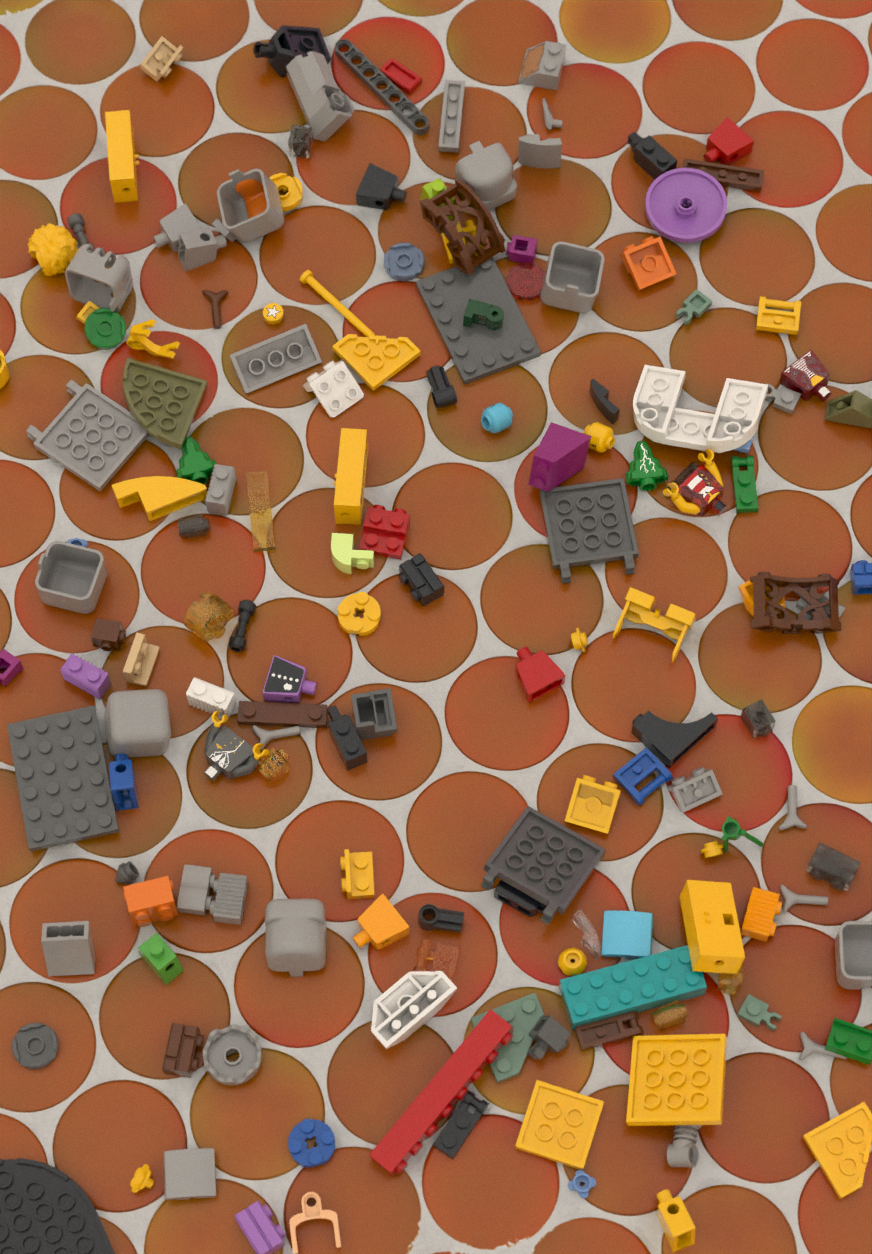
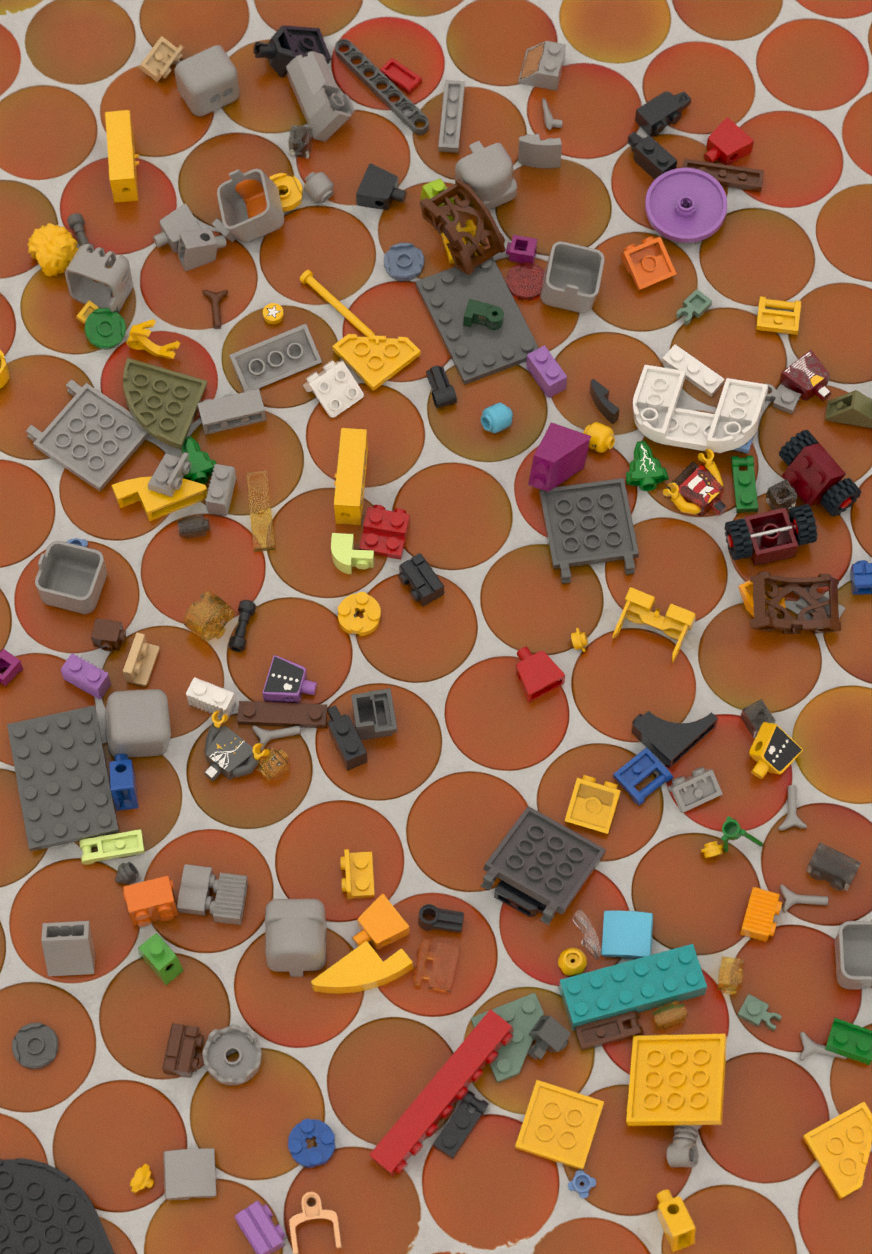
white wedge [371,971,457,1049] -> none
yellow brick [679,880,745,974] -> none
none -> yellowish green plate [79,829,145,865]
none -> light grey bracket [148,452,191,497]
none -> light grey piece [175,45,240,117]
none -> light grey brick [197,389,266,435]
none -> light grey head [304,172,334,203]
none -> yellow slope [311,941,413,994]
none -> medium lavender brick [526,345,567,398]
none -> black hinge [635,91,691,136]
none -> white plate [662,345,725,397]
none -> brick [724,504,818,566]
none -> torso [749,722,803,779]
none -> clear smoke brick [765,479,797,511]
none -> brick [779,430,861,516]

